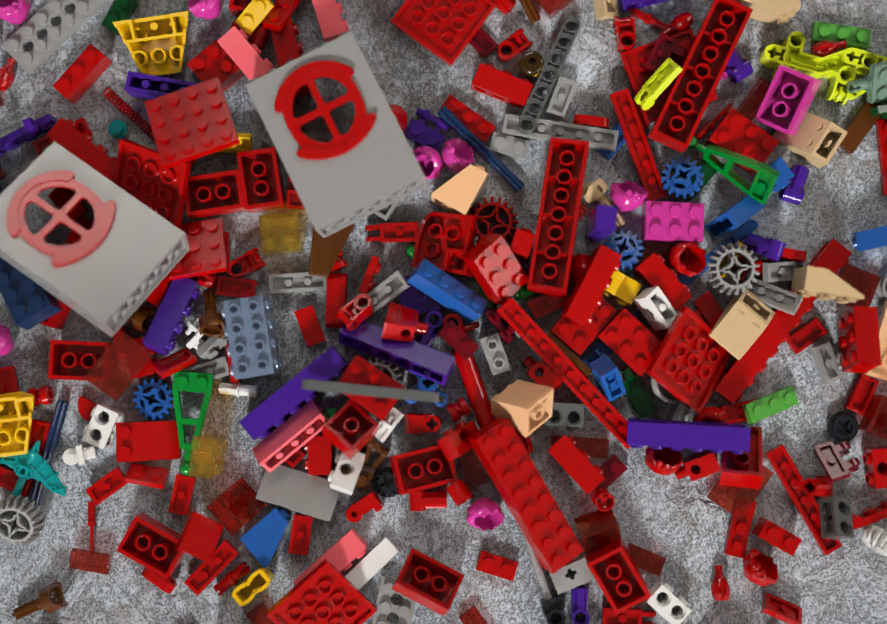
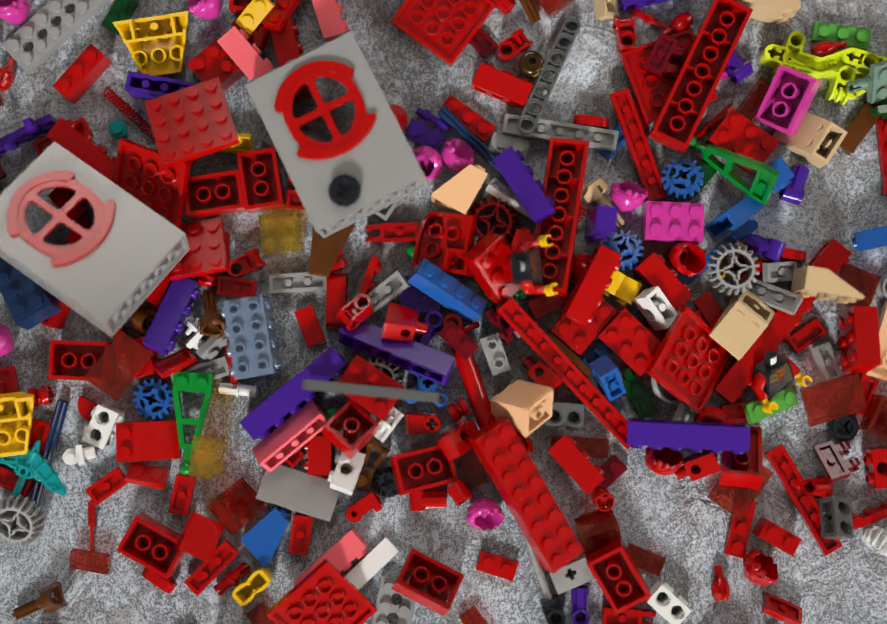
light grey plate [546,76,577,119] -> none
neon yellow hinge [634,57,683,111] -> none
none -> black gear [328,174,361,207]
none -> white tile [485,178,531,219]
none -> dark purple brick [492,146,556,225]
none -> torso [510,235,559,297]
none -> torso [752,351,812,413]
none -> clear red tile [800,372,867,427]

